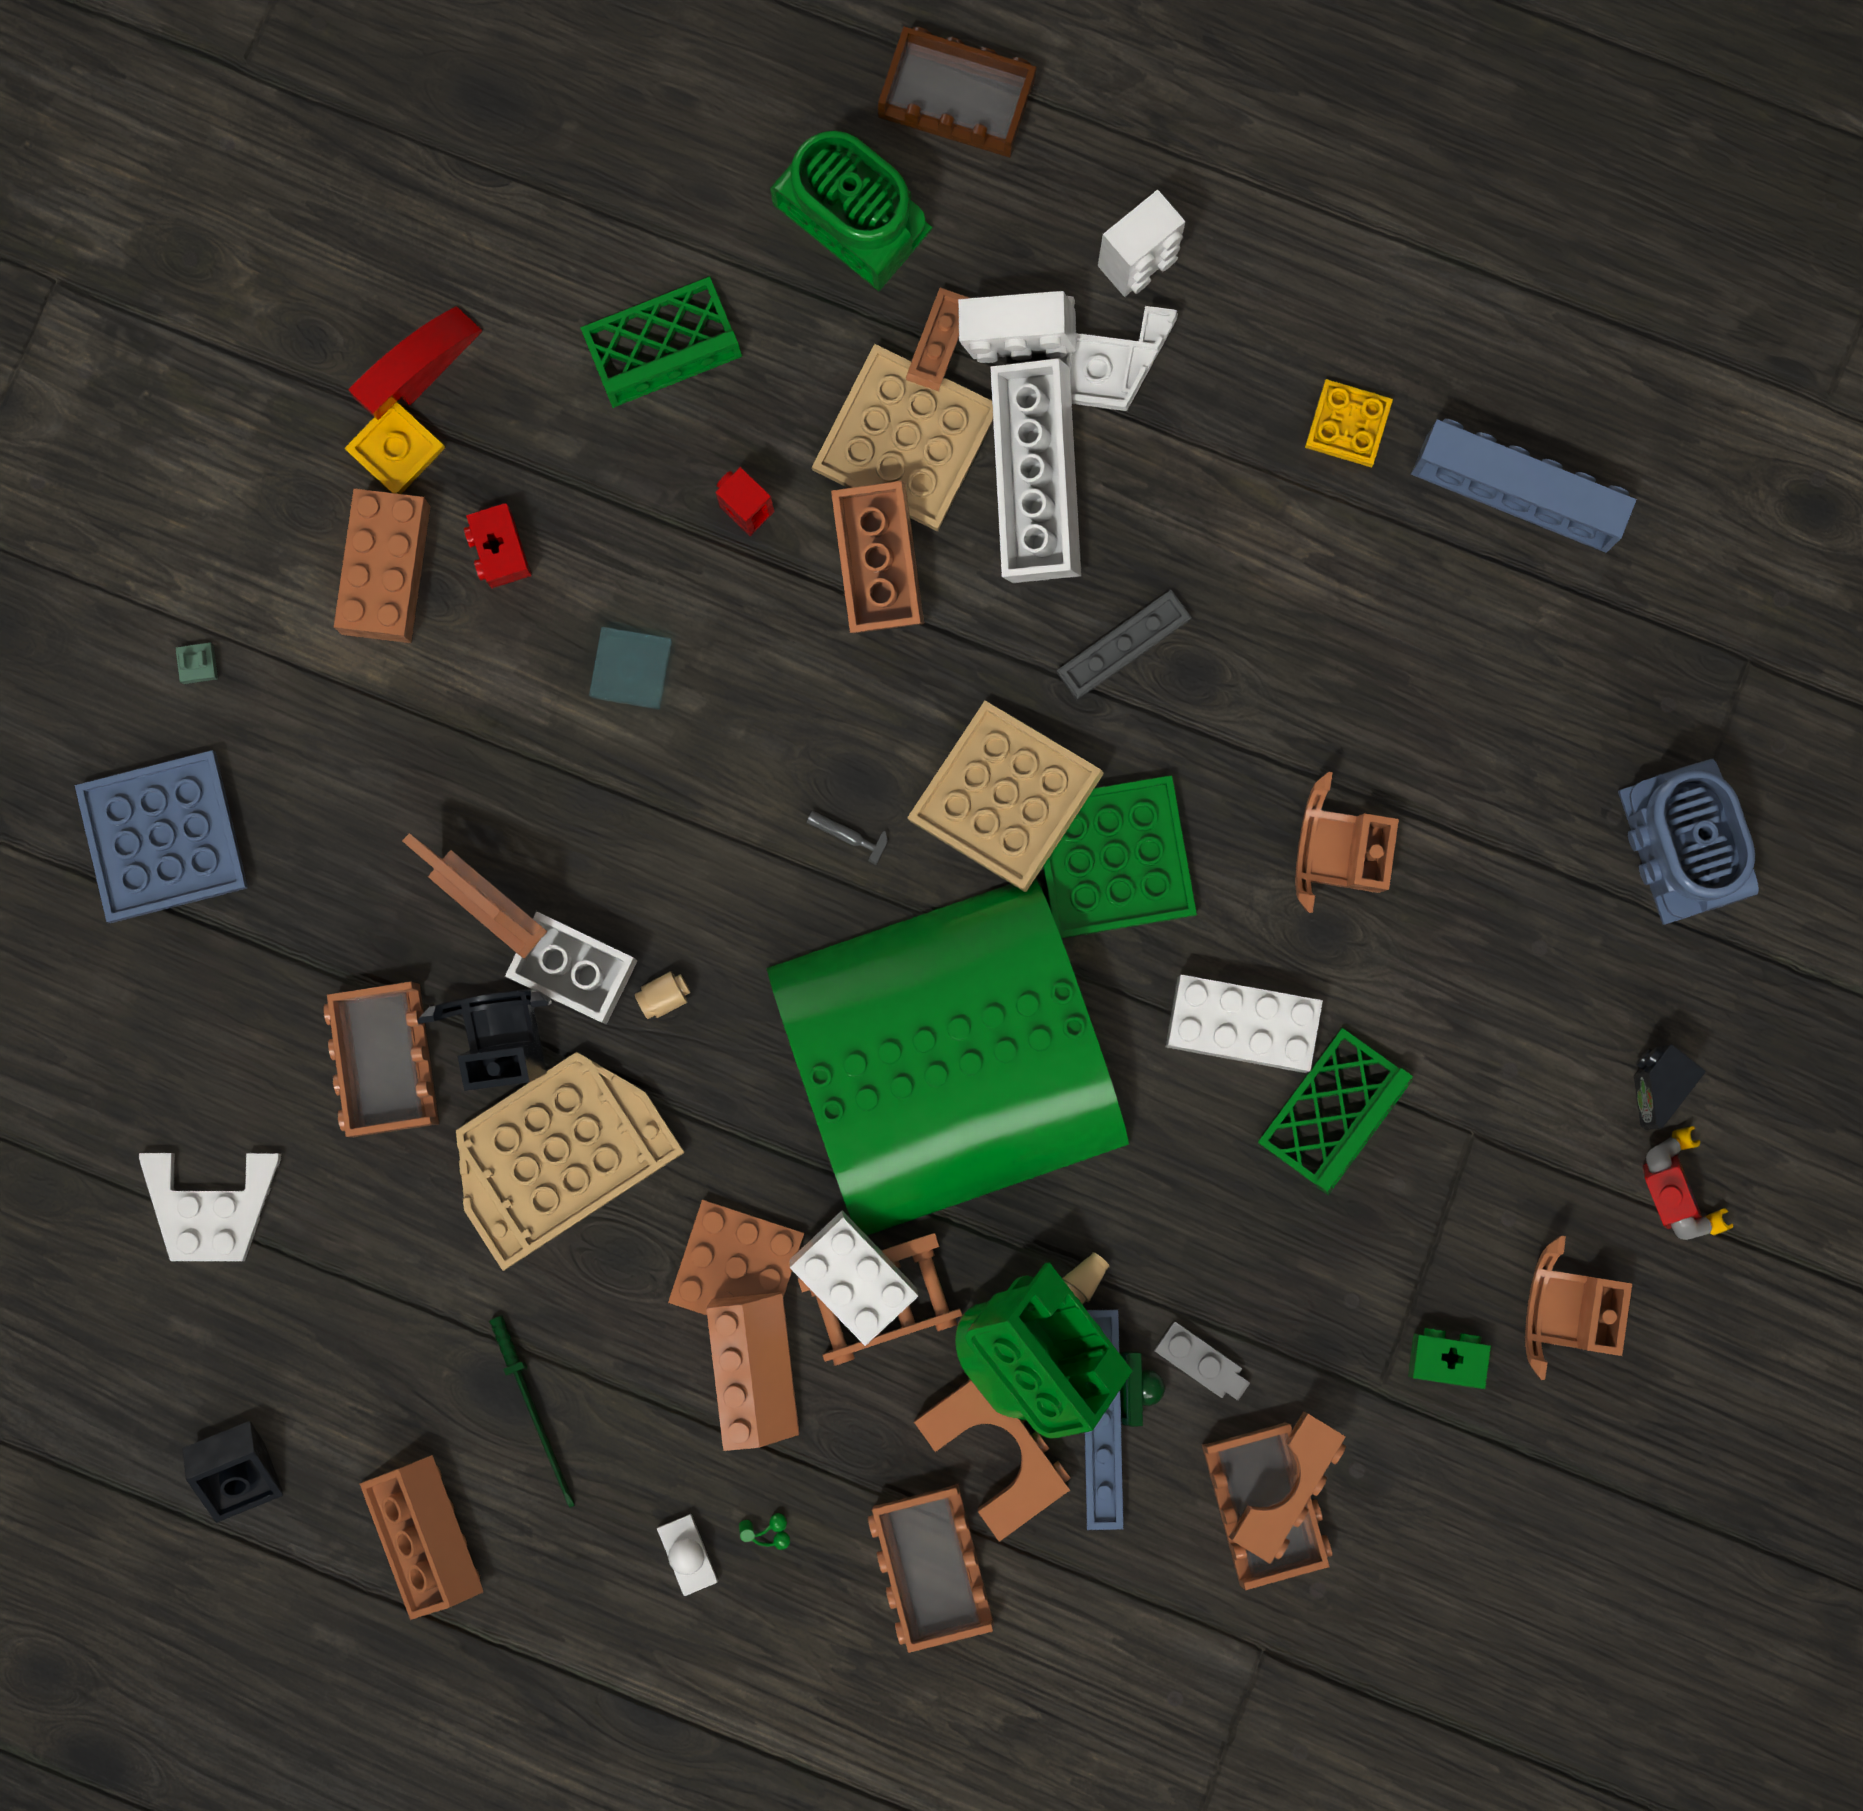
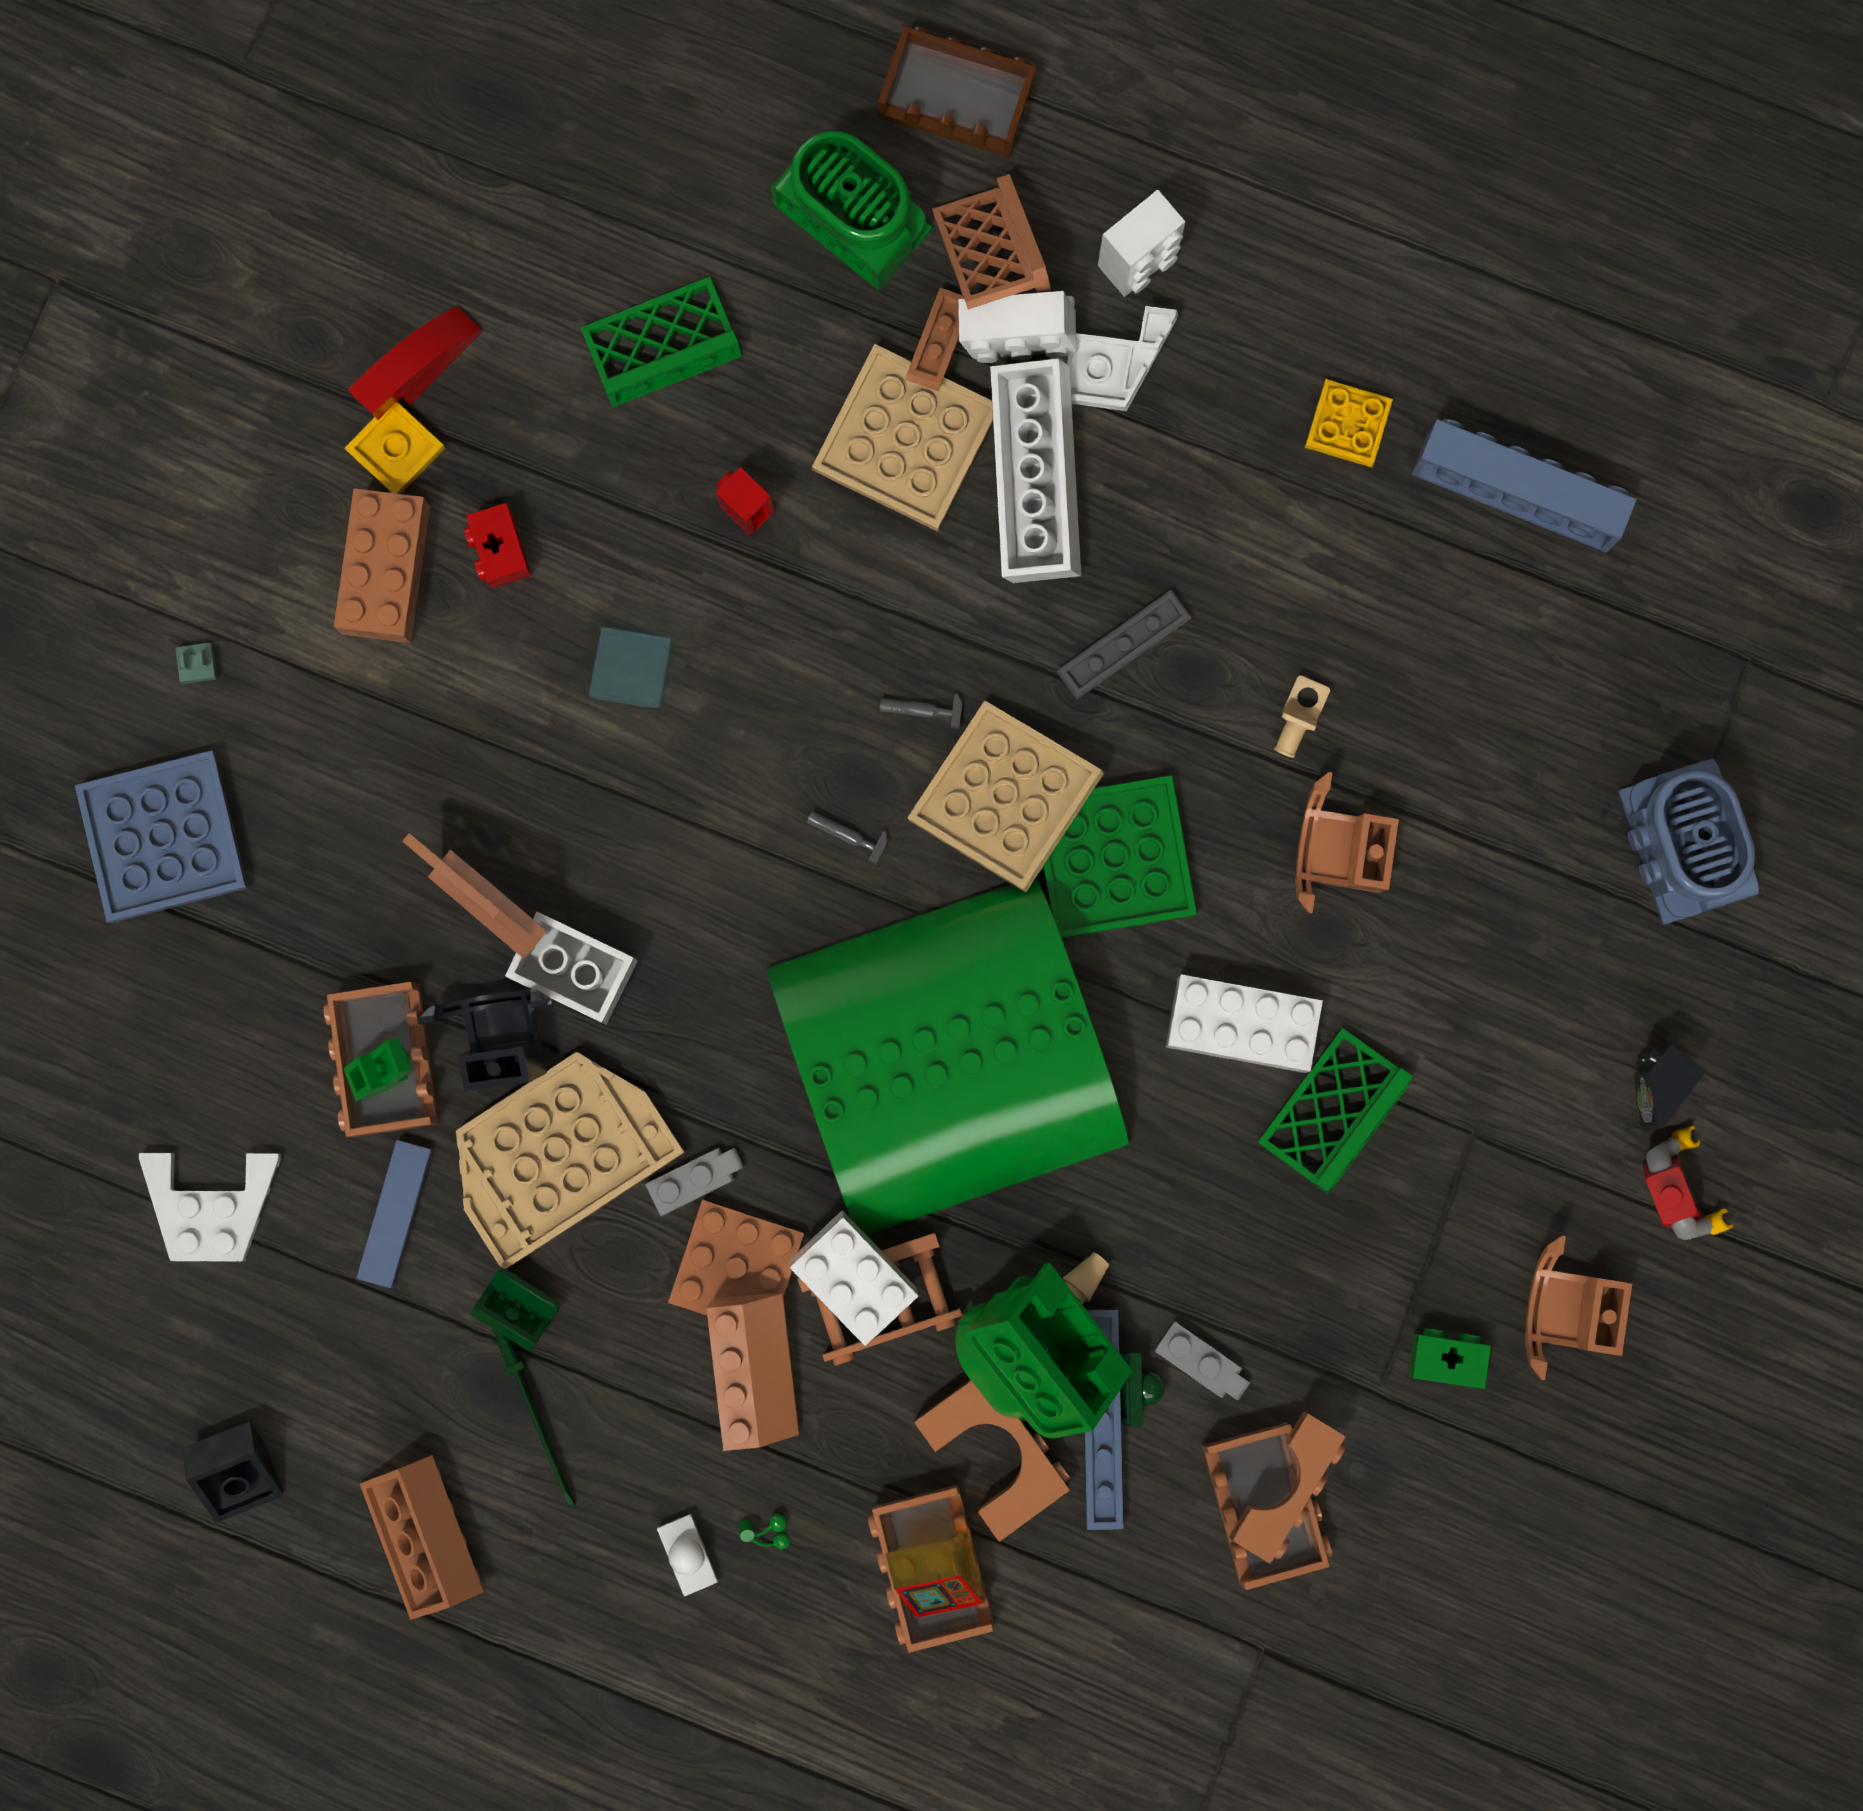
tan brick [635,971,691,1019] -> none
nougat brick [831,481,924,633] -> none
none -> green brick [343,1037,412,1102]
none -> sand blue tile [356,1140,433,1288]
none -> dark green bracket [469,1267,560,1352]
none -> light grey hinge [645,1148,745,1216]
none -> dark grey piece [880,694,962,729]
none -> clear yellow slope [885,1531,985,1617]
none -> nougat fence [932,174,1051,309]
none -> tan bracket [1274,675,1330,758]

